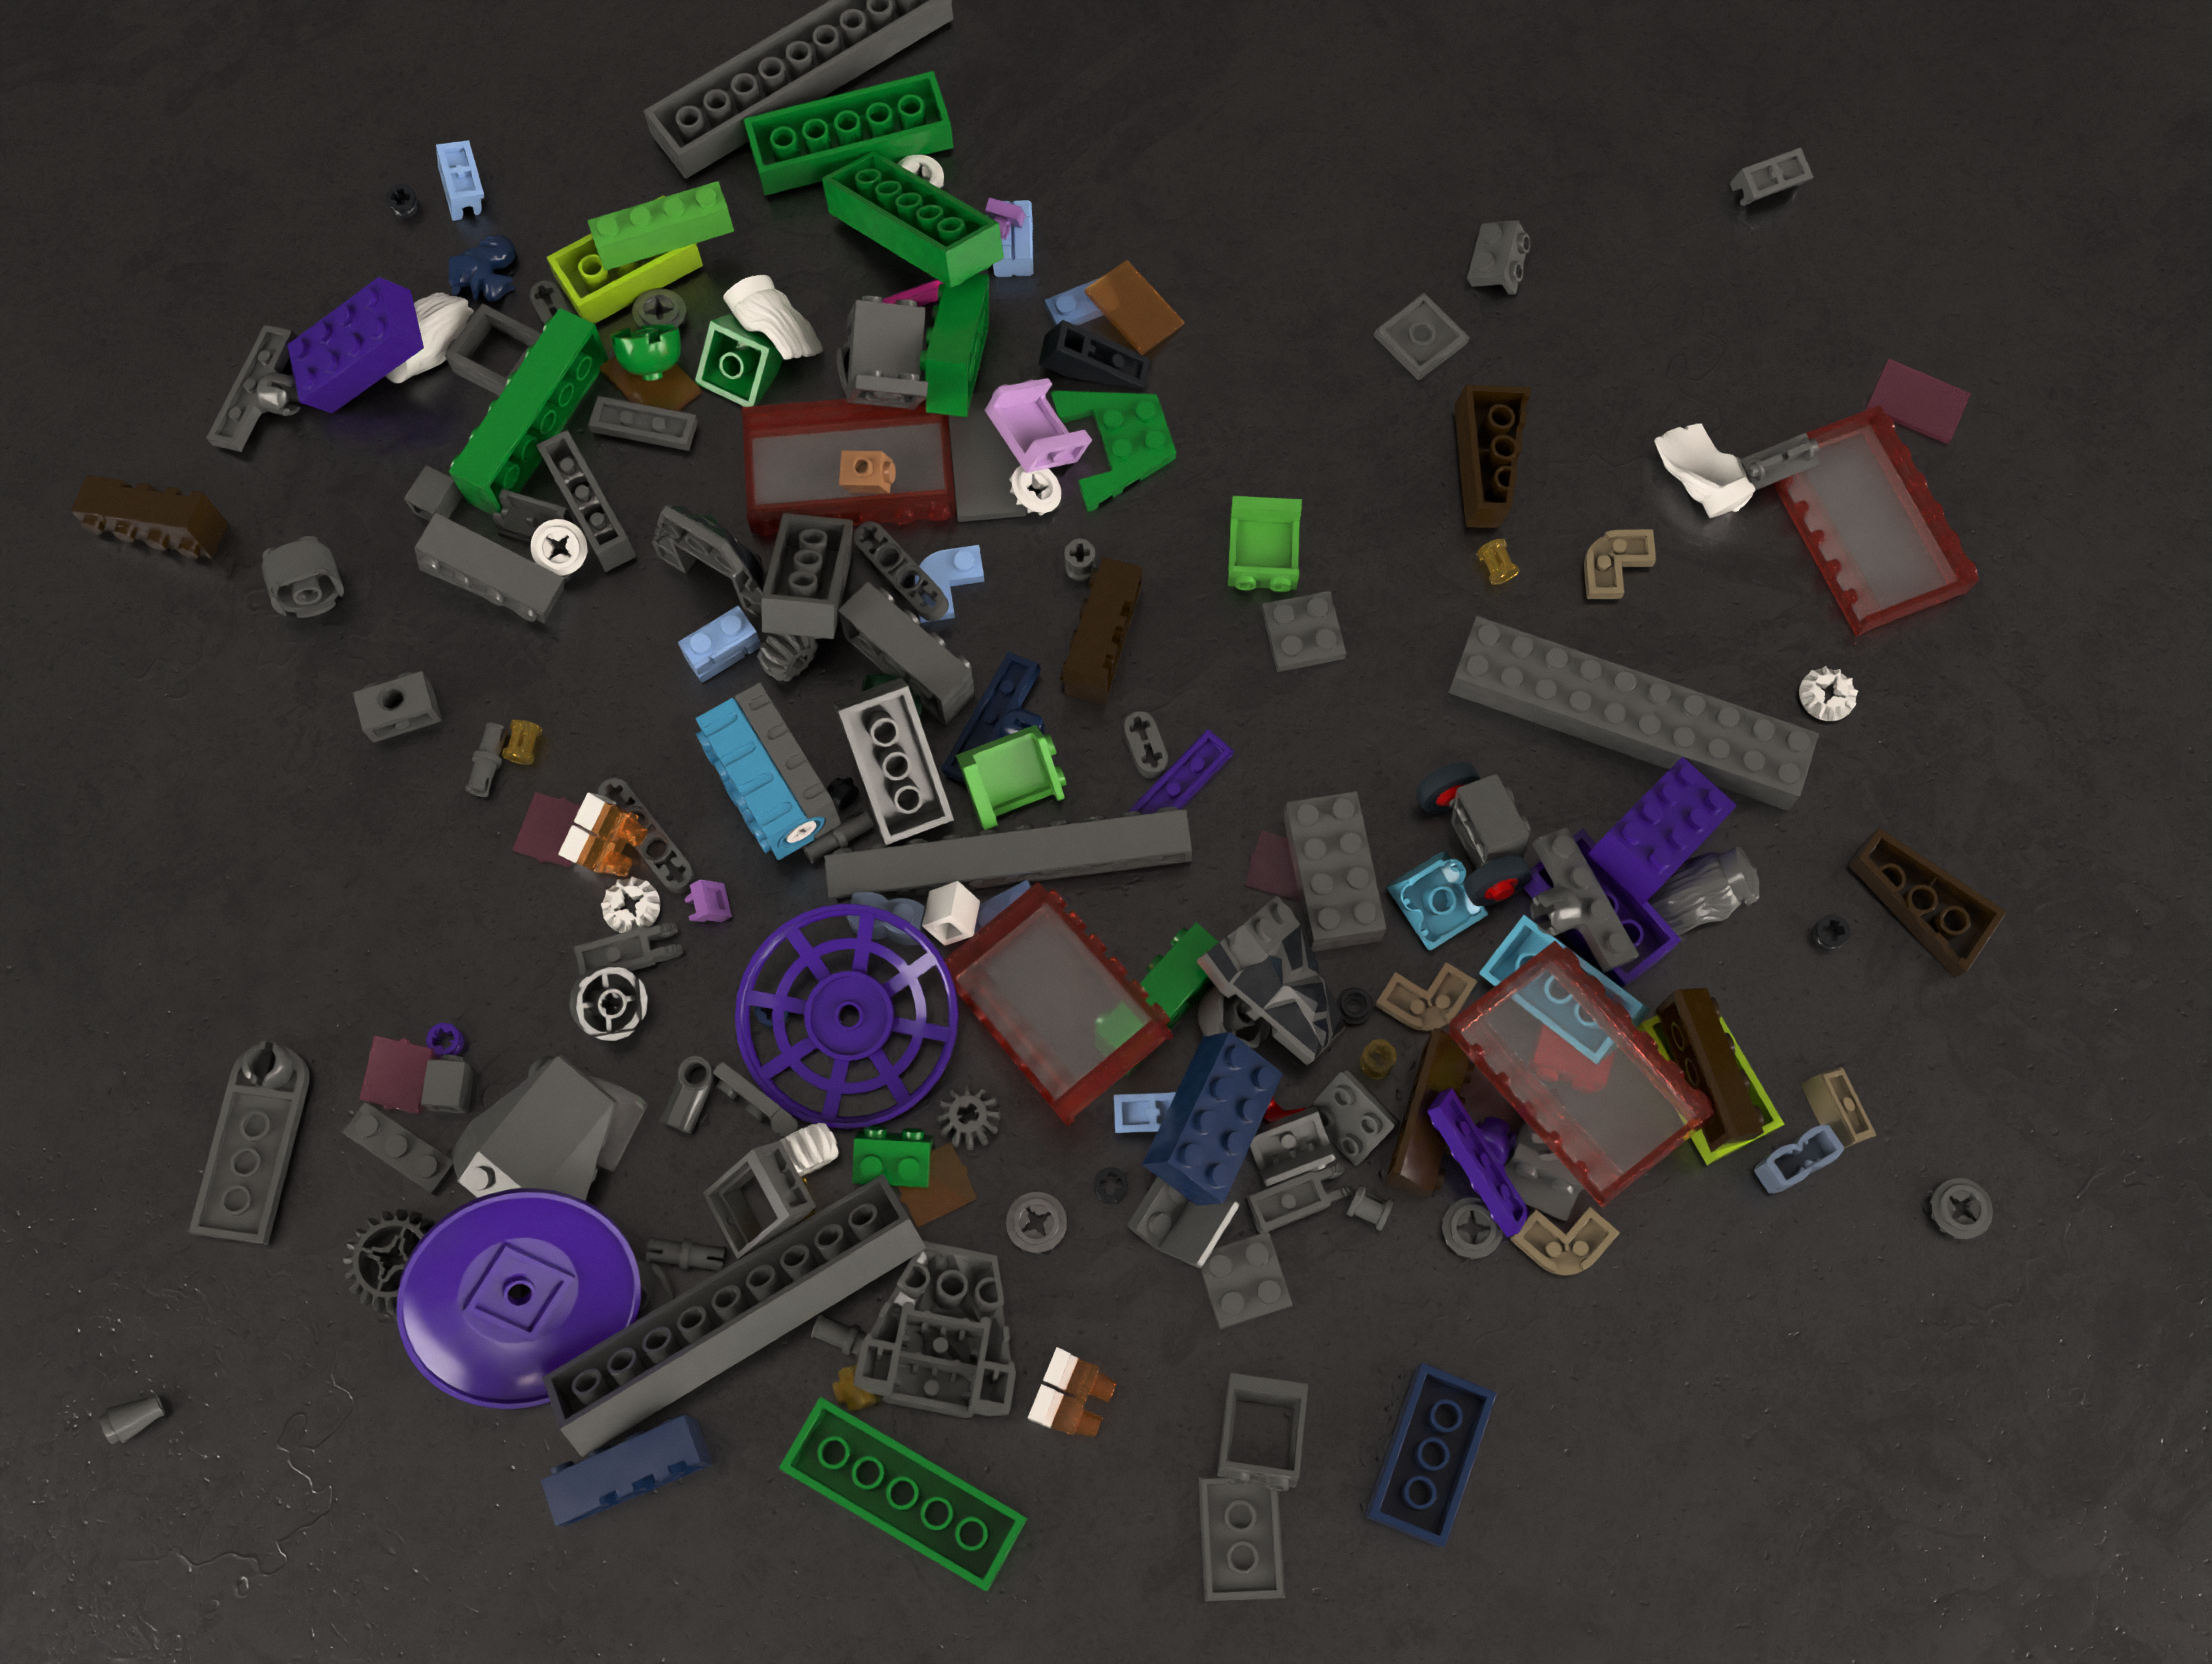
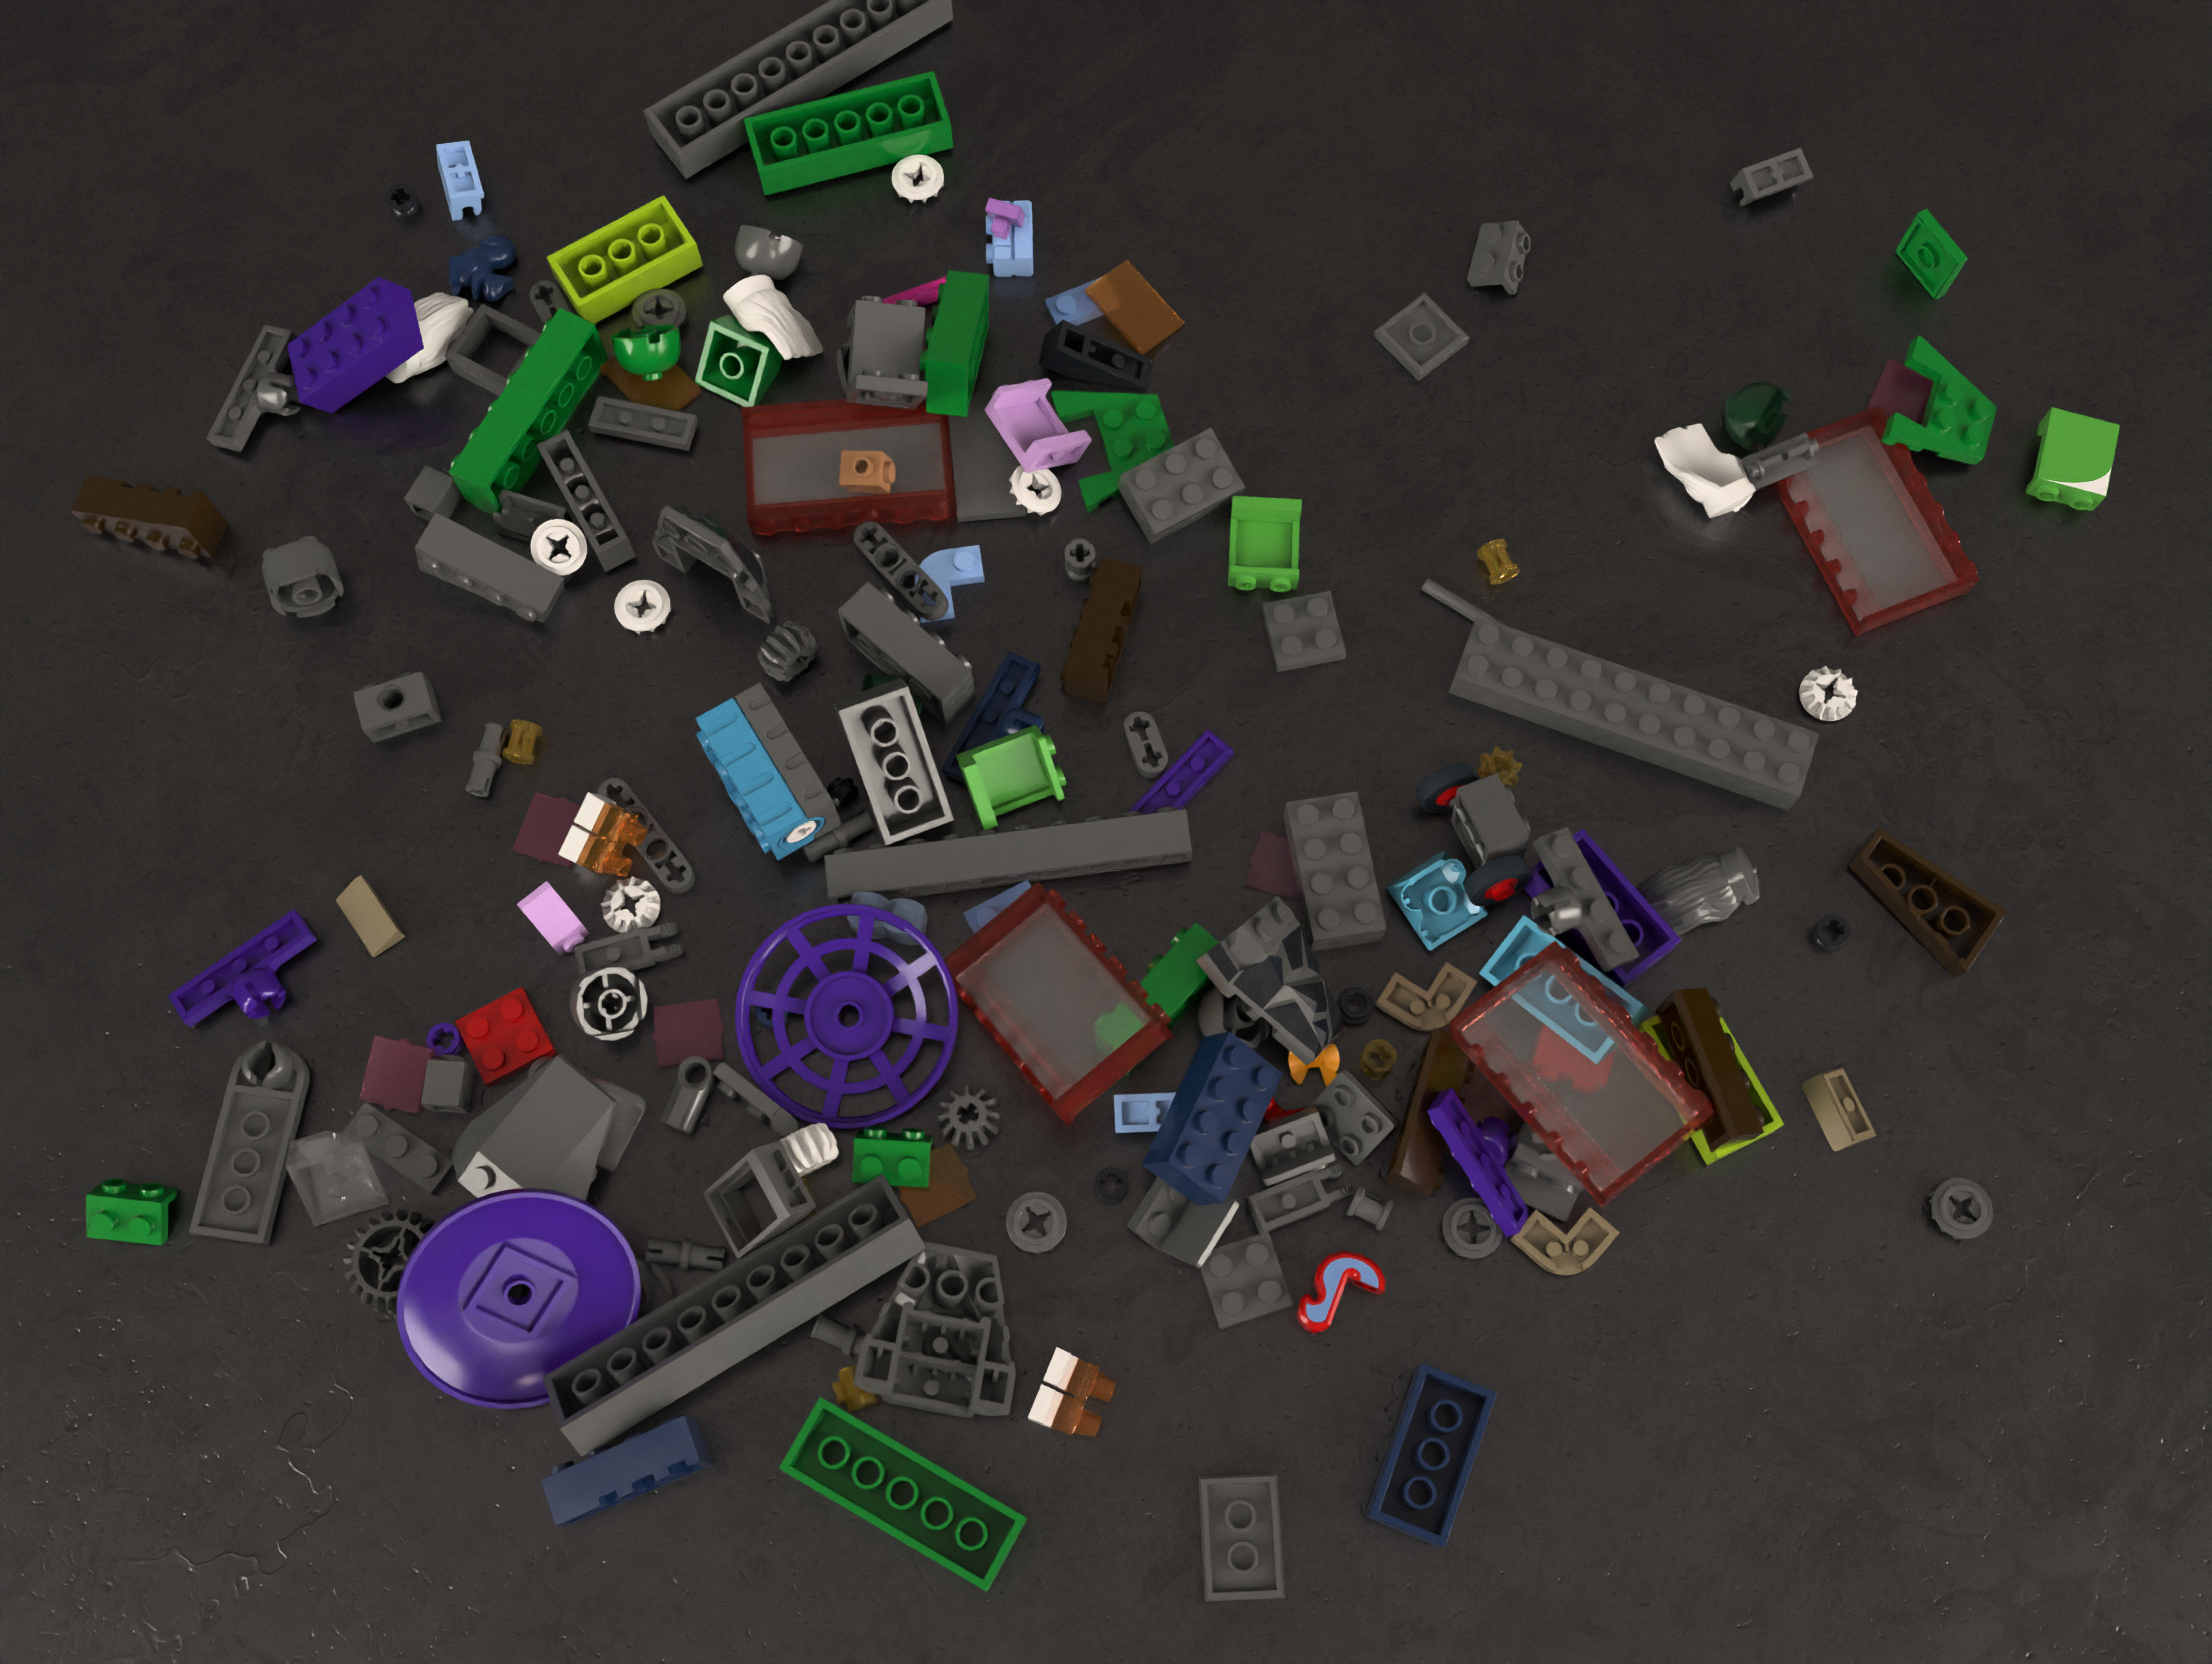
dark grey cone [99,1394,165,1445] -> none
bright green brick [587,181,734,271] -> none
light blue brick [678,606,761,683] -> none
medium lavender tile [685,879,732,922] -> none
dark grey brick [761,513,853,639] -> none
green brick [822,151,1004,288] -> none
white brick [922,881,980,946] -> none
dark grey window [1217,1372,1308,1491] -> none
dark brown wedge [1454,385,1532,528] -> none
dark tan plate [1584,529,1656,599] -> none
dark purple brick [1587,756,1737,905] -> none
sand blue brick [1754,1125,1844,1193] -> none
none -> green bracket [86,1178,177,1245]
none -> dark purple plate [168,909,317,1027]
none -> clear slope [286,1130,389,1226]
none -> dark tan slope [335,875,405,958]
none -> red plate [455,987,557,1088]
none -> lavender slope [517,881,590,956]
none -> white gear [614,580,671,634]
none -> clear pink piece [652,999,725,1068]
none -> dark grey cylinder [735,225,803,280]
none -> dark grey brick [1117,428,1245,545]
none -> light orange piece [1288,1043,1340,1087]
none -> red animal [1297,1251,1385,1333]
none -> dark grey bar [1421,578,1509,627]
none -> clear yellow gear [1477,746,1523,786]
none -> clear green cylinder [1724,381,1791,453]
none -> green wing [1881,335,1997,465]
none -> green plate [1895,208,1968,300]
none -> bright green panel [2026,407,2120,511]

